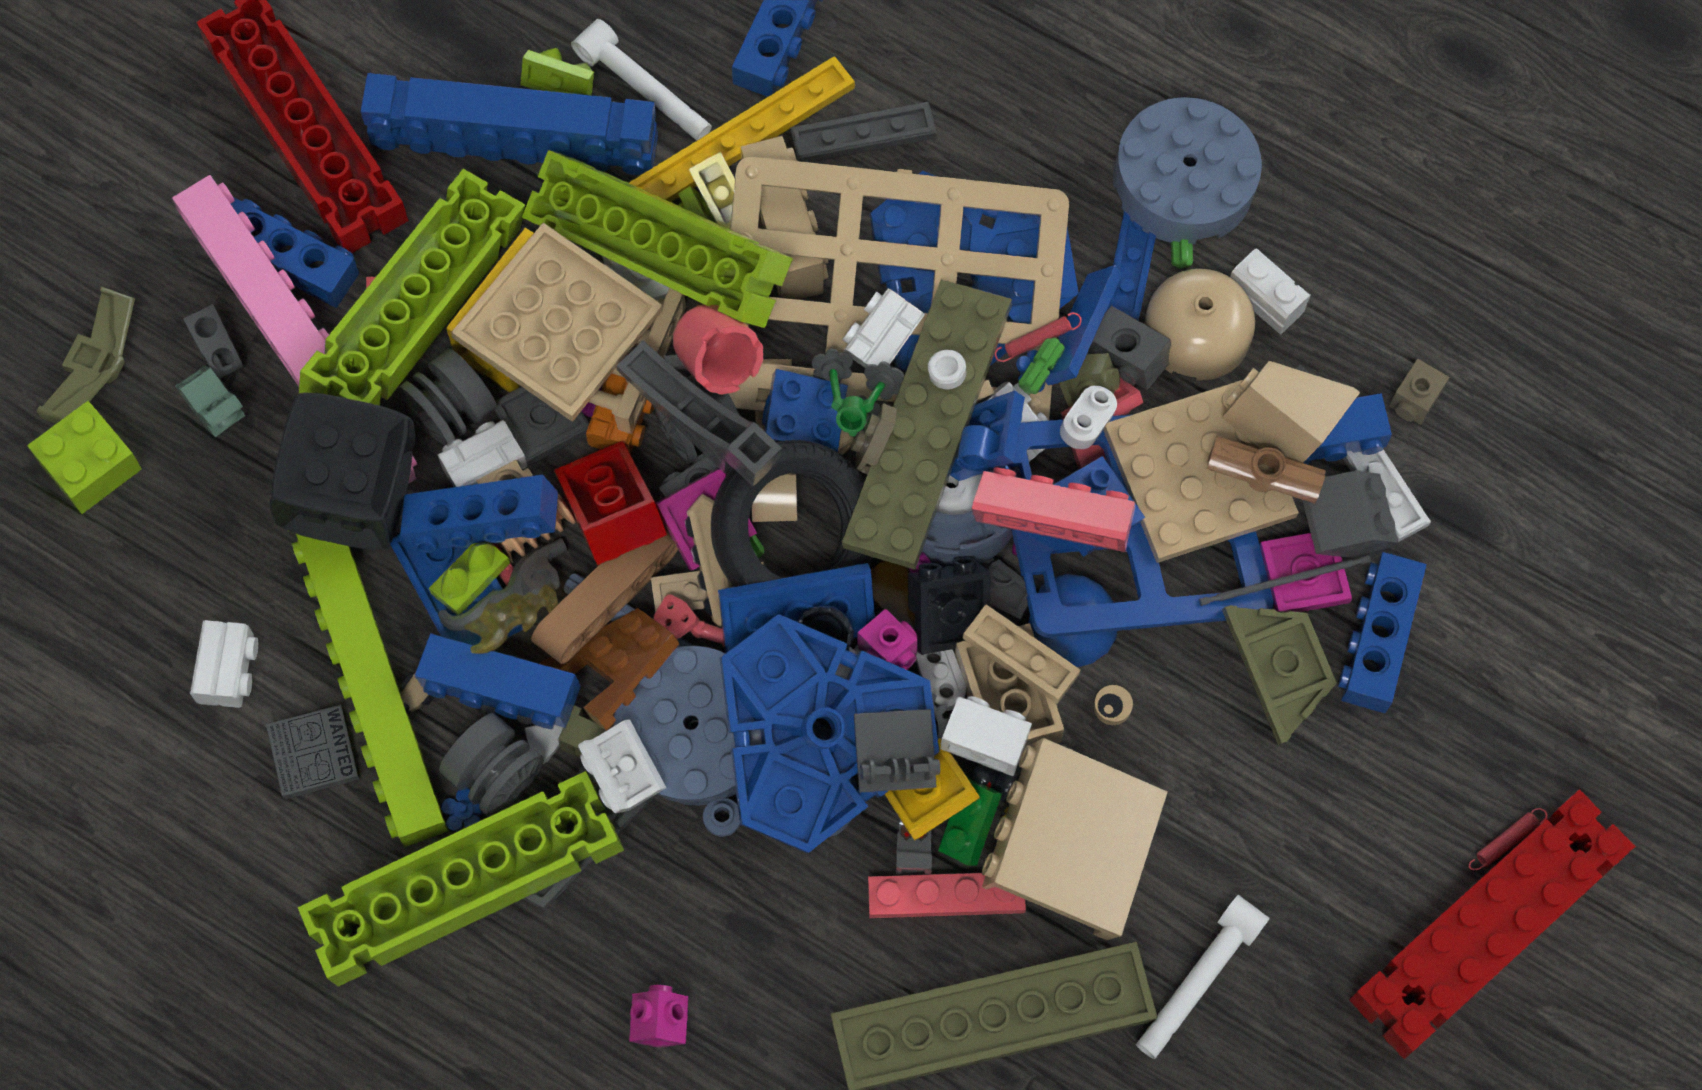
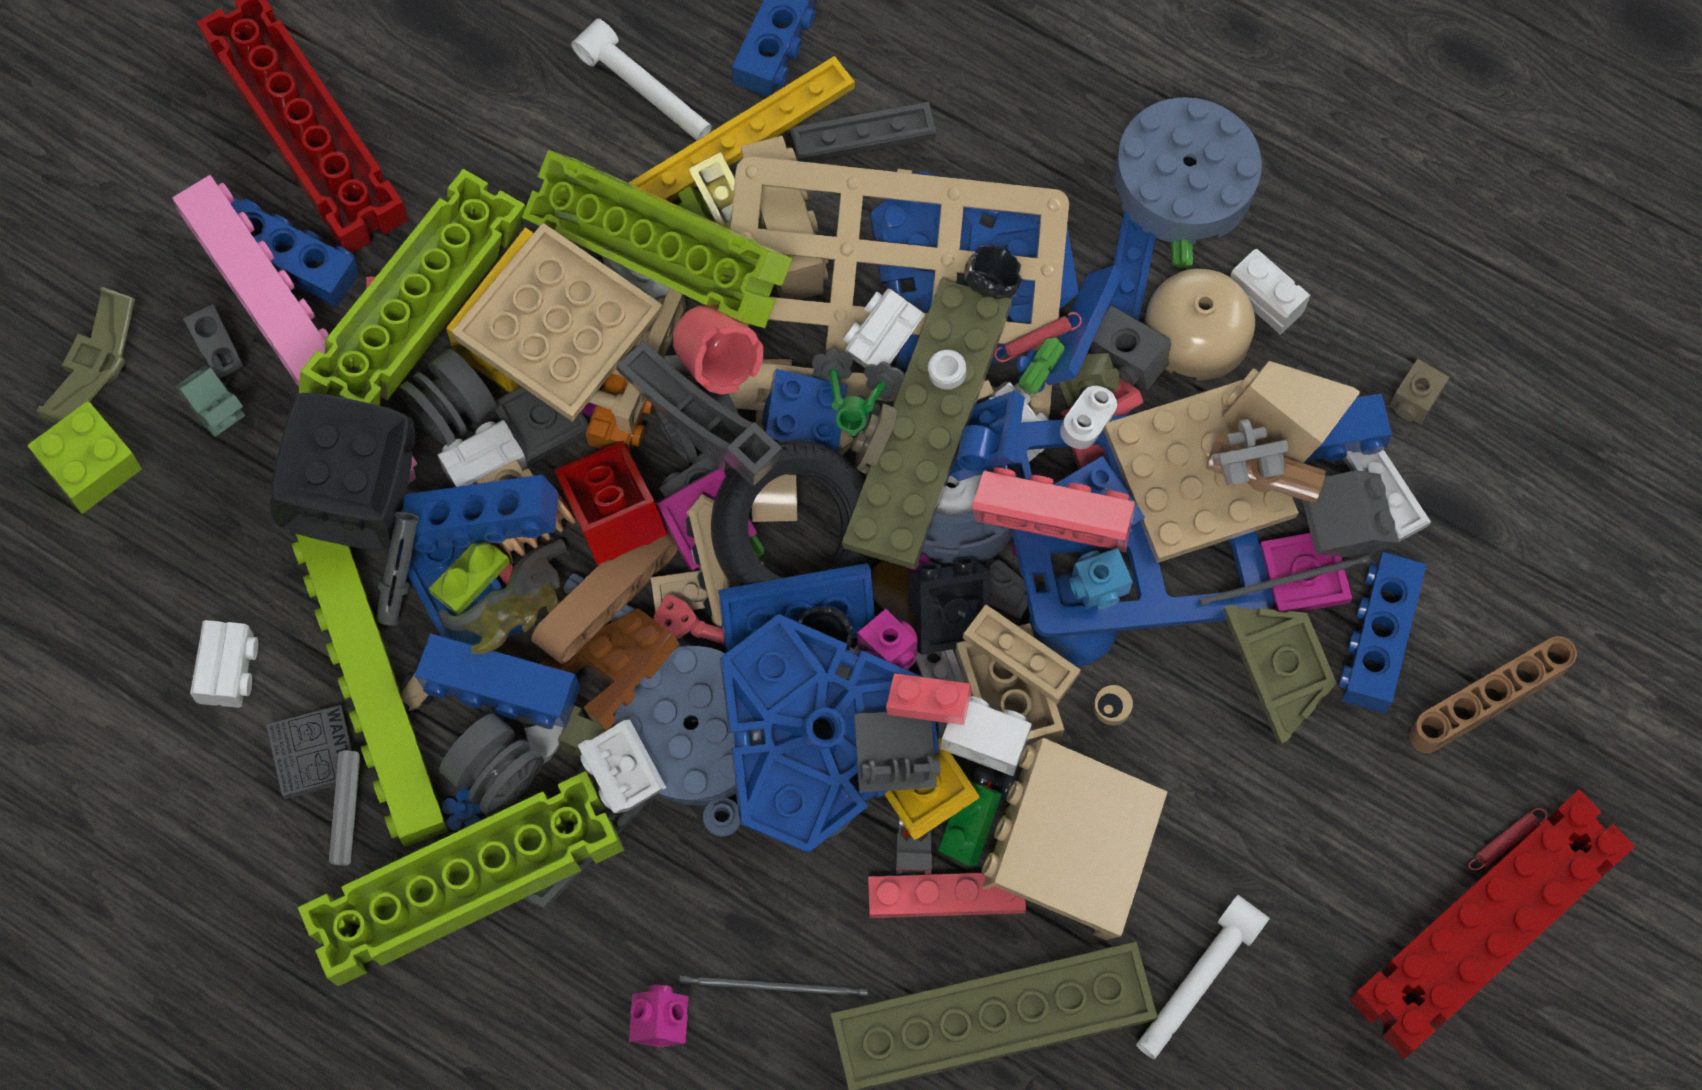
blue brick [361,73,658,175] -> none
lime tile [521,48,594,96] -> none
none -> light grey axle [329,750,360,866]
none -> dark grey pin [375,512,419,626]
none -> dark grey piece [679,976,868,997]
none -> coral plate [886,674,972,725]
none -> black hair [964,244,1022,299]
none -> dark azure brick [1069,548,1133,609]
none -> light grey hips [1212,419,1289,485]
none -> medium nougat beam [1409,636,1577,753]

